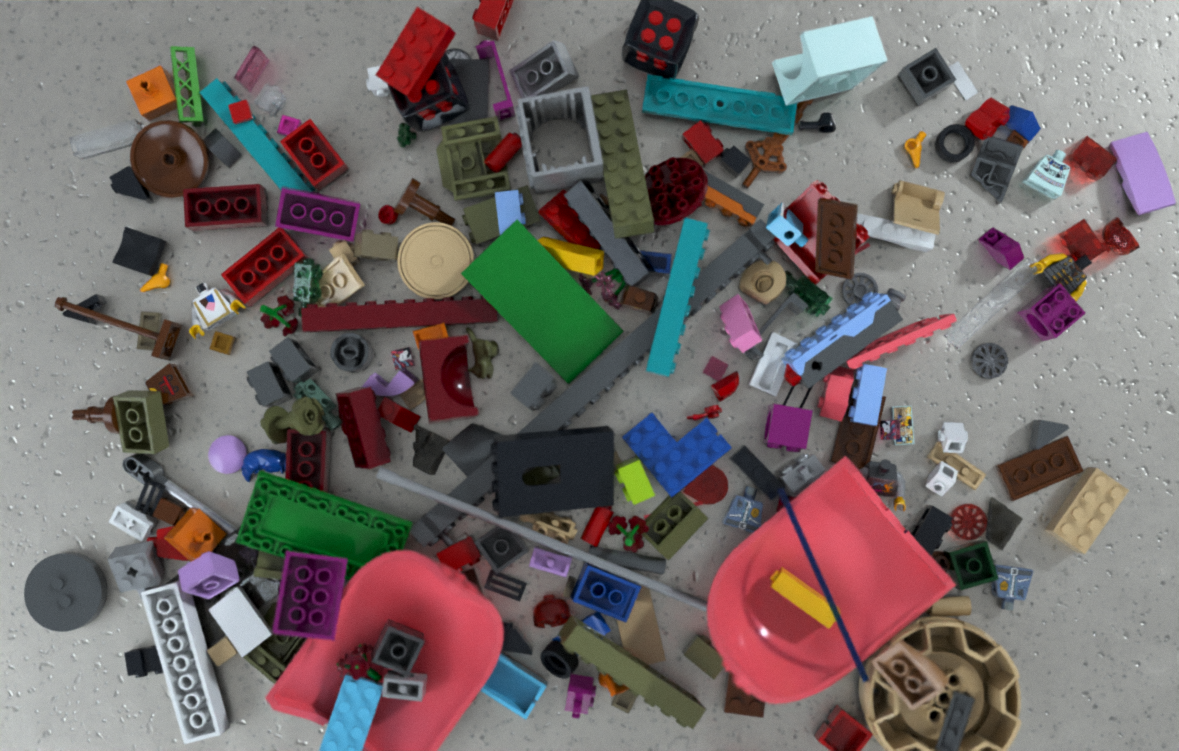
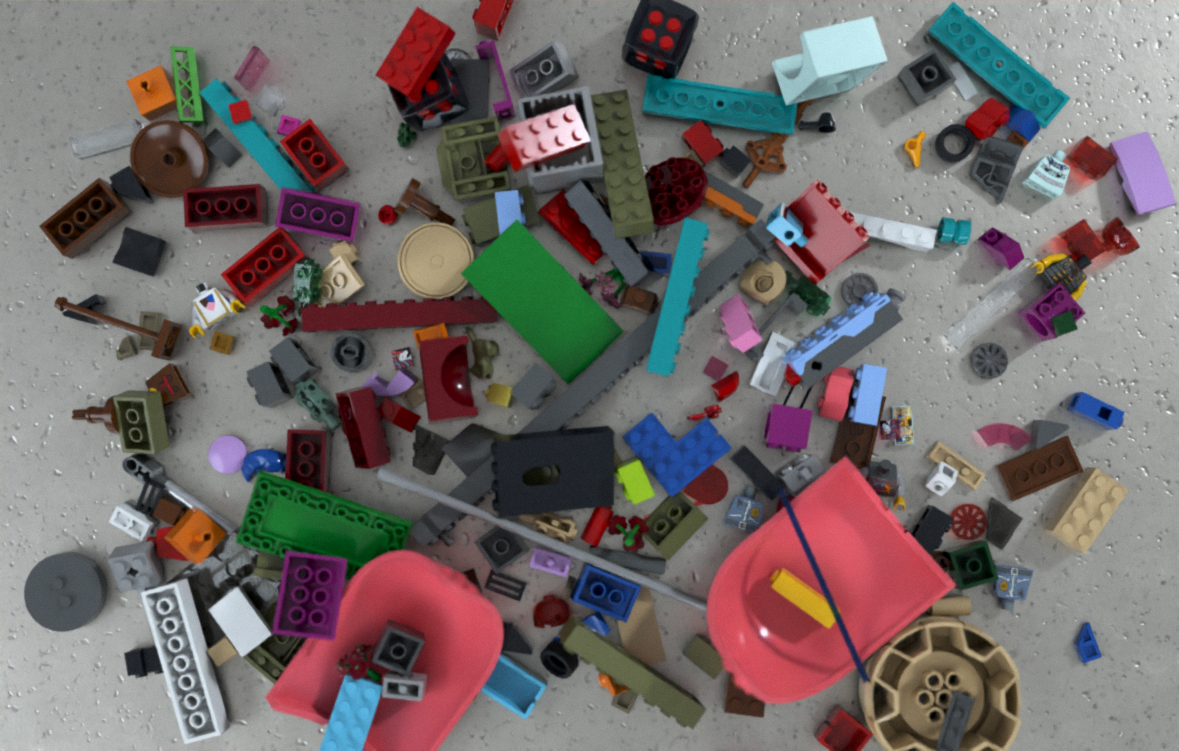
light orange animal [140,263,170,292] -> none
lavender brick [178,551,240,599] -> none
olive piece [260,397,325,444] -> none
dark tan brick [354,230,398,262] -> none
white brick [366,66,390,97] -> none
red brick [436,534,483,572] -> none
yellow brick [537,236,604,276] -> none
magenta brick [565,674,597,719] -> none
reddish brown tile [815,198,858,280] -> none
coral plate [846,314,957,369] -> none
medium nougat slope [871,640,949,710] -> none
tan door [891,180,945,235] -> none
white brick [938,422,968,453] -> none
none -> reddish brown brick [39,178,131,259]
none -> dark tan tile [116,336,138,360]
none -> light yellow slope [485,382,514,408]
none -> brick [498,104,591,172]
none -> teal piece [927,2,1070,129]
none -> teal wheel [937,217,971,245]
none -> clear pink tile [977,423,1033,451]
none -> dark green tile [1050,311,1078,337]
none -> blue brick [1067,392,1125,430]
none -> blue tile [1074,622,1102,663]

